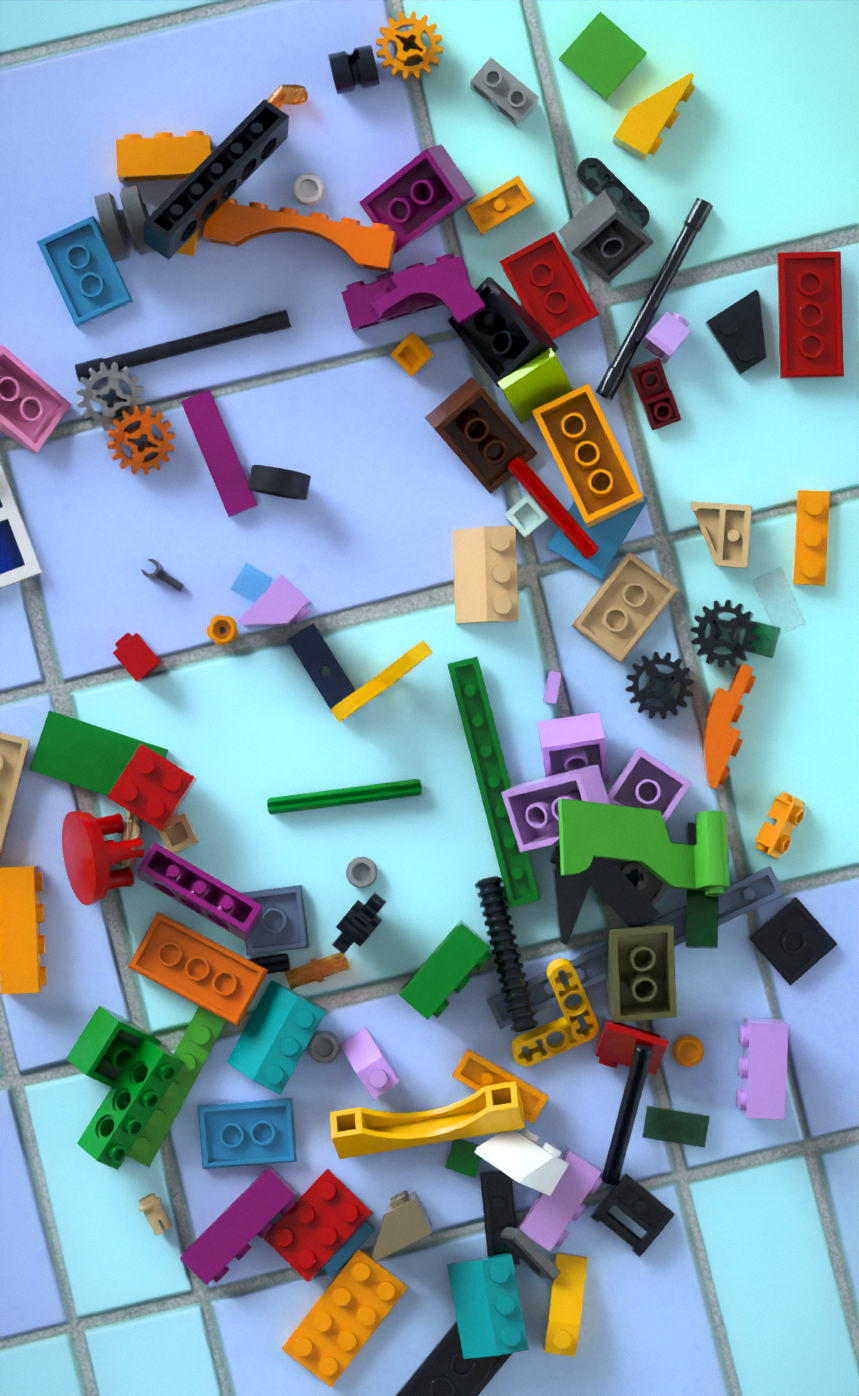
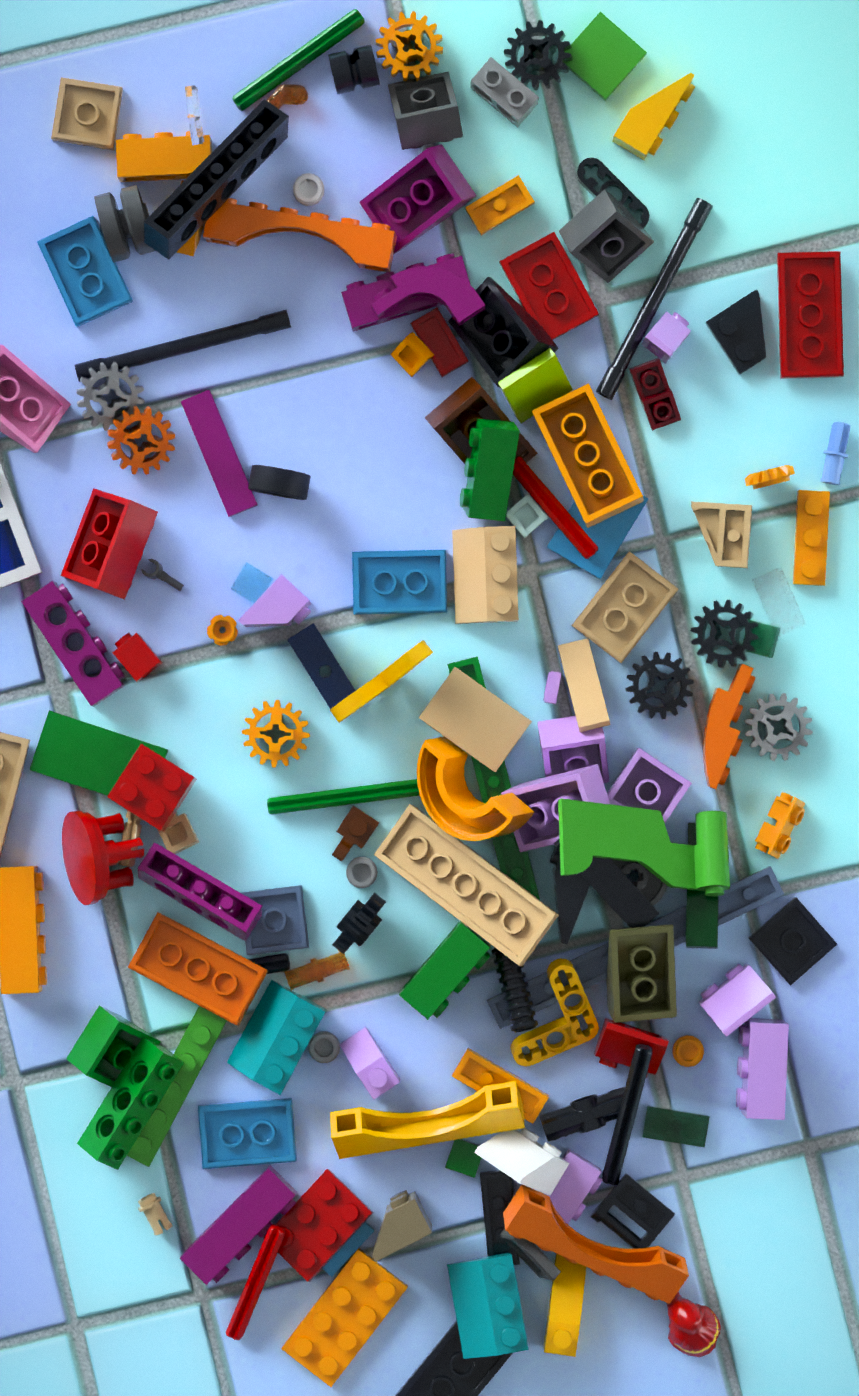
none -> magenta brick [21,581,125,707]
none -> tan tile [51,77,123,150]
none -> red slope [60,488,158,600]
none -> clear tile [185,85,204,145]
none -> red axle [226,1225,286,1340]
none -> green axle [232,9,365,111]
none -> light orange gear [242,700,310,768]
none -> reddish brown plate [332,805,379,862]
none -> dark azure tile [352,550,447,615]
none -> tan plate [374,804,559,966]
none -> dark grey slope [388,71,463,150]
none -> red tile [410,307,469,378]
none -> light orange brick [417,737,534,841]
none -> tan tile [419,667,532,772]
none -> green brick [460,418,520,521]
none -> orange arch [503,1185,689,1304]
none -> black gear [504,20,573,90]
none -> black piece [539,1087,625,1142]
none -> tan tile [558,638,610,732]
none -> red hair [666,1292,721,1357]
none -> lavender slope [698,963,776,1037]
none -> light grey gear [744,693,813,761]
none -> light orange gear [745,465,795,490]
none -> light blue axle [820,422,851,485]

